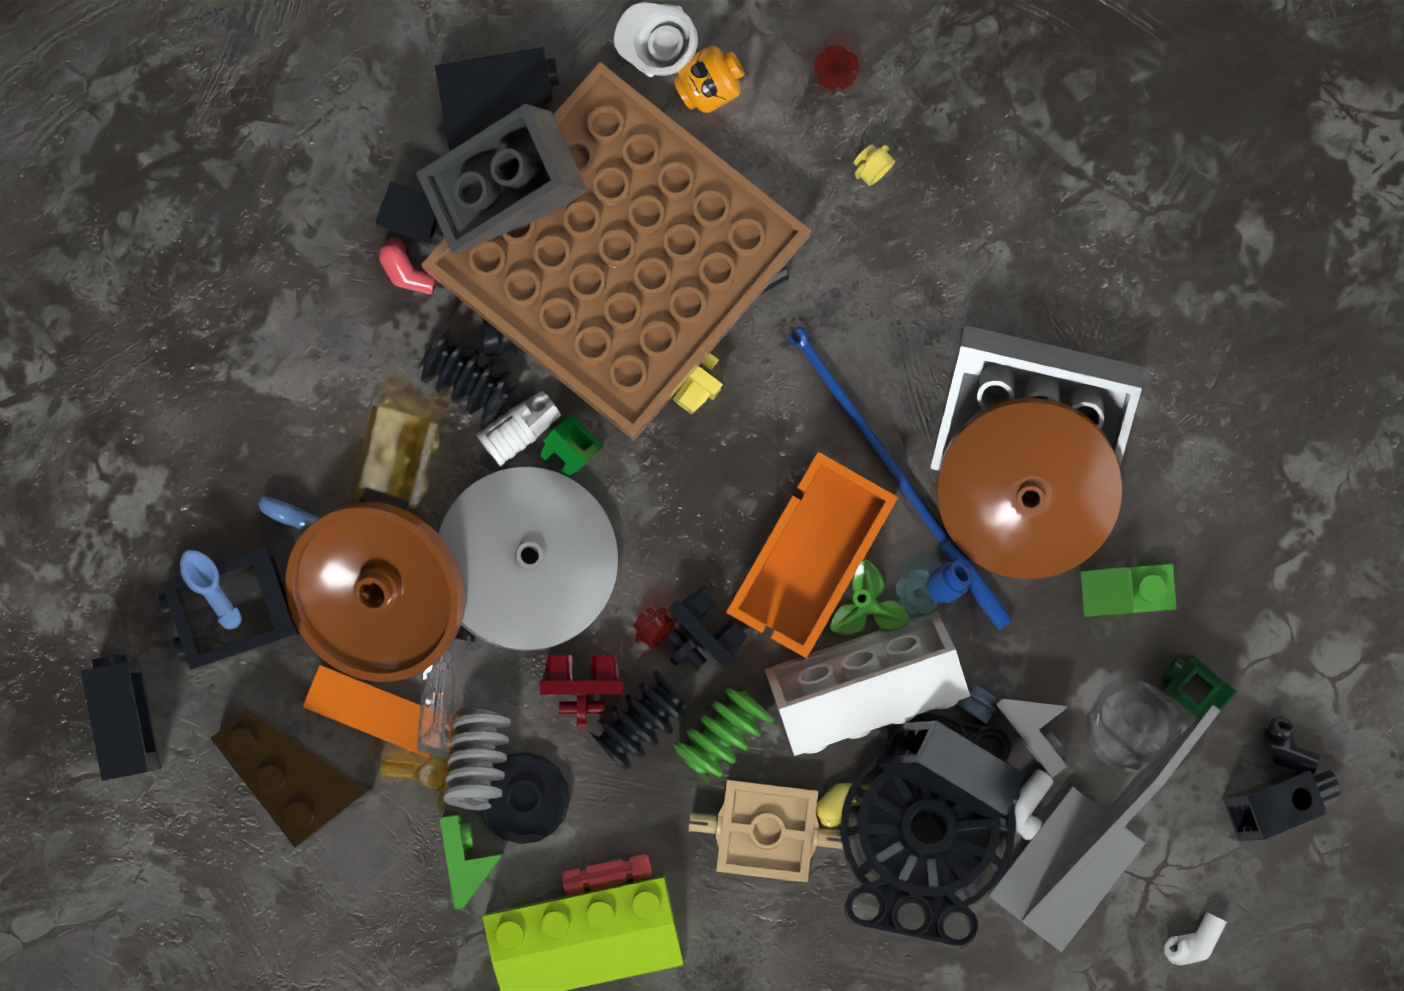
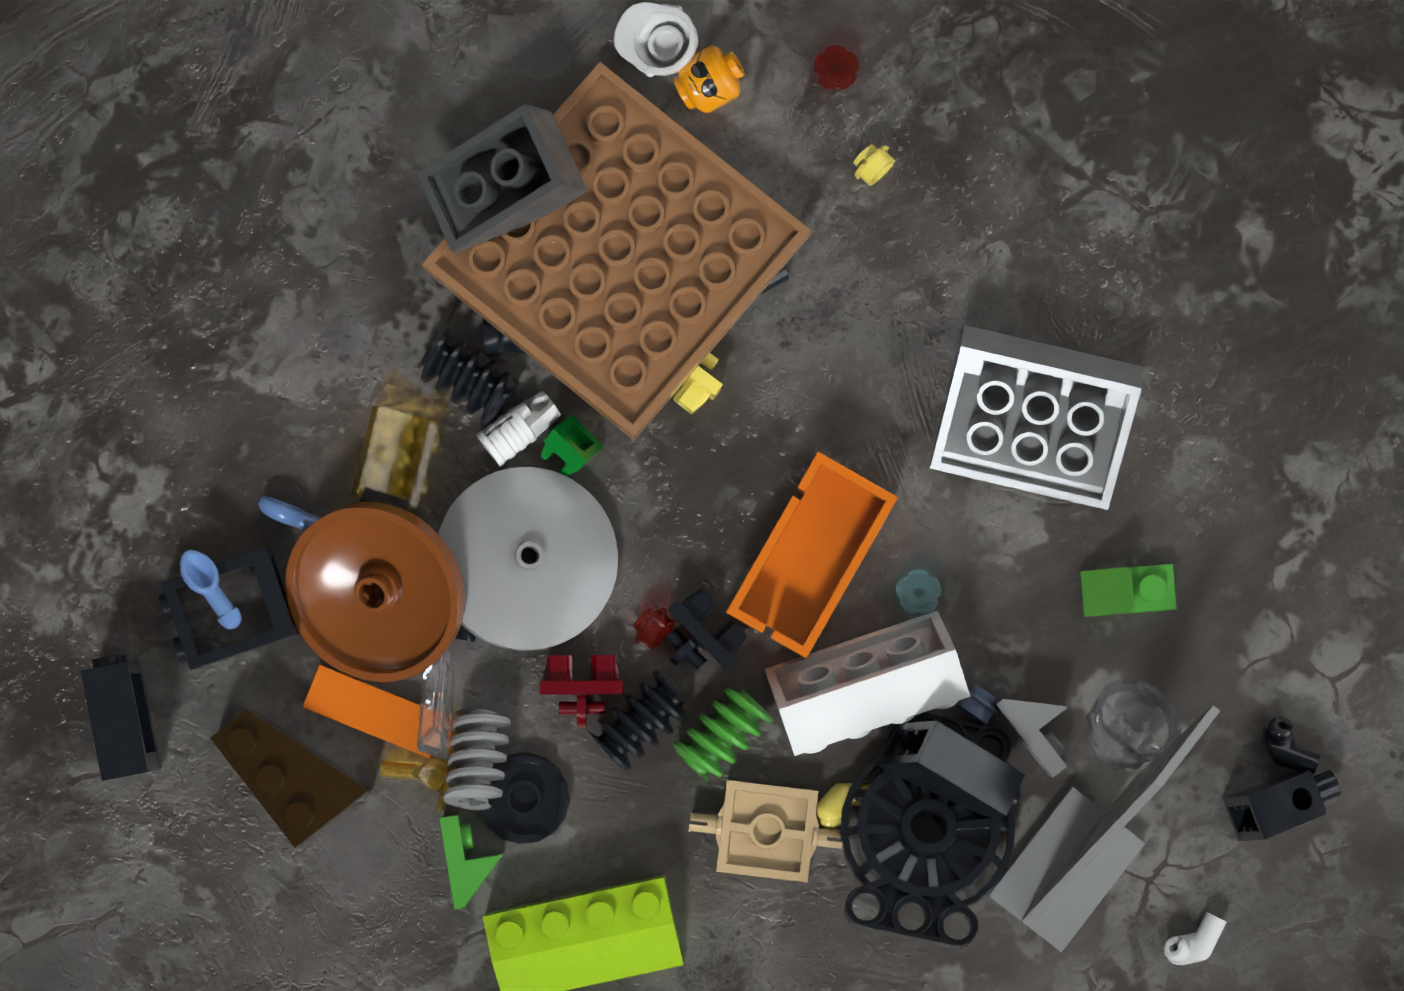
black panel [376,181,439,248] -> none
coral arm [379,237,437,295] -> none
black slope [435,47,559,152] -> none
coral axle [561,854,652,896] -> none
blue piece [788,326,1013,631] -> none
bright green plant [830,559,909,635] -> none
dark orange dish [937,398,1122,579] -> none
white arm [1012,769,1054,840] -> none
dark green window [1160,656,1237,721] -> none

